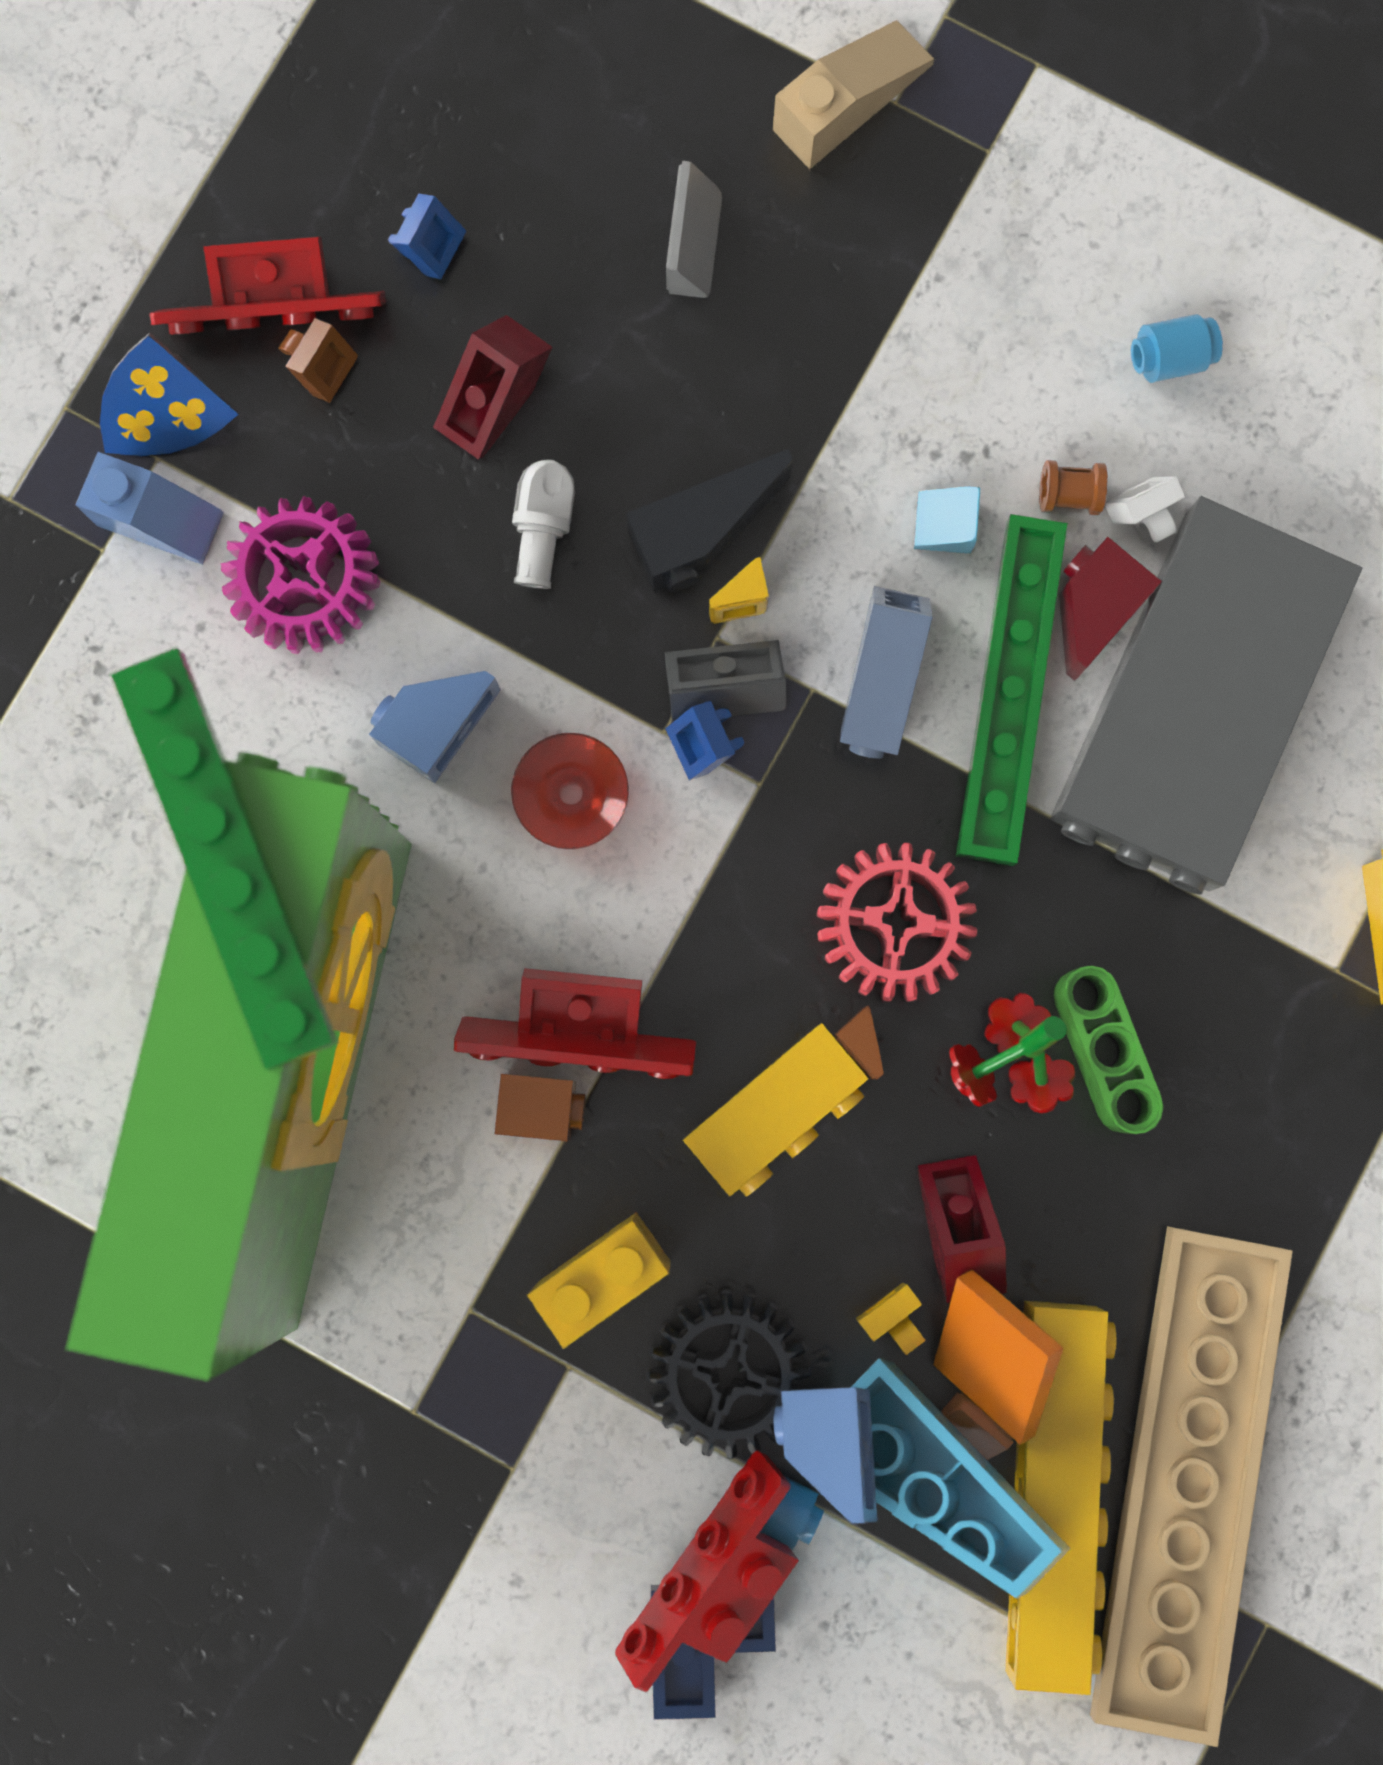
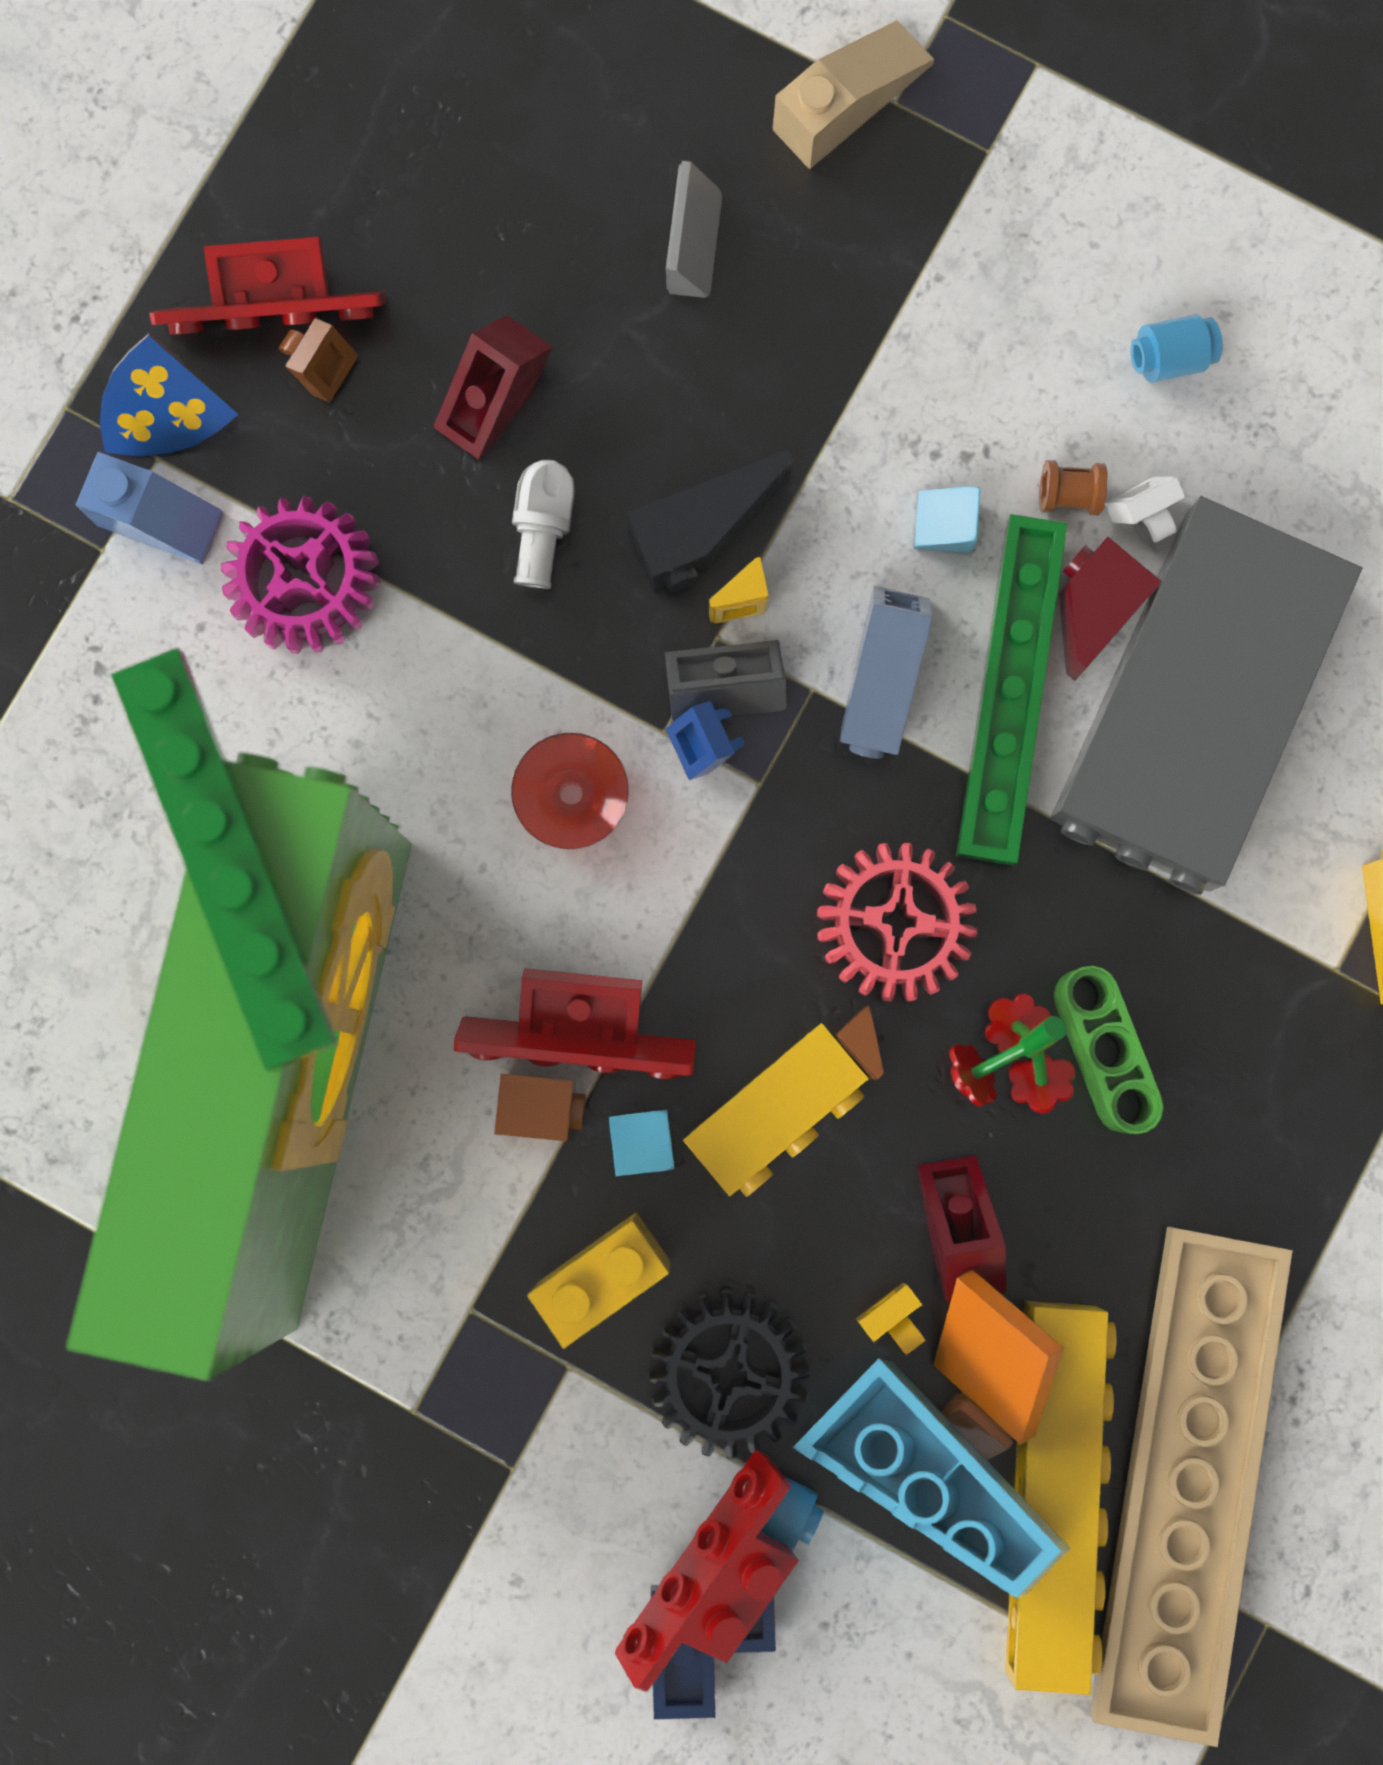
medium blue slope [369,671,501,783] -> none
blue tile [388,193,466,279] -> none
medium blue slope [774,1388,877,1523] -> none
none -> medium azure slope [609,1109,675,1176]

